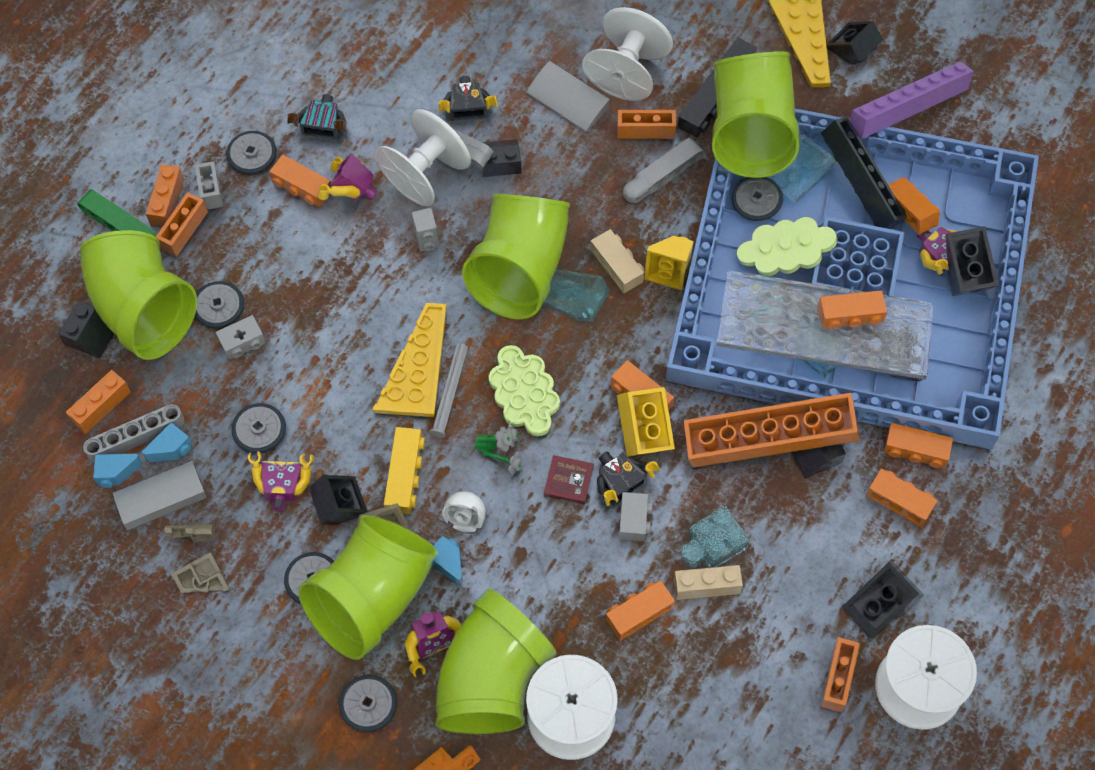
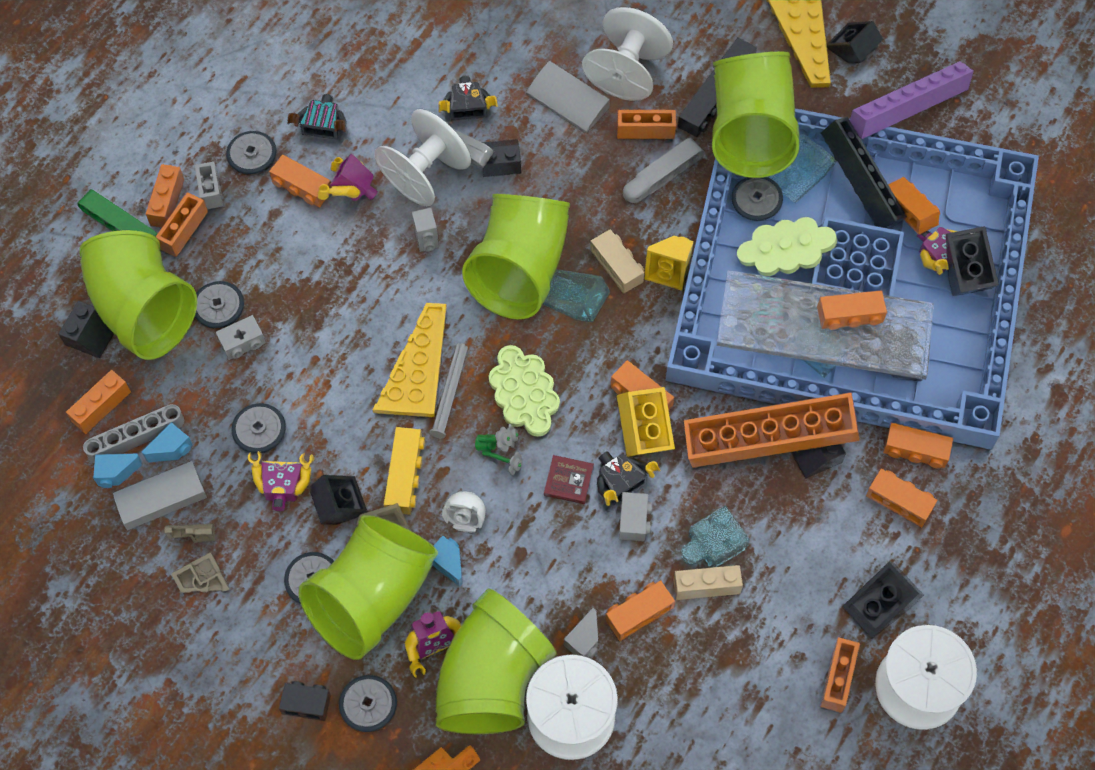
none -> black brick [279,681,331,721]
none -> light grey slope [564,608,598,659]

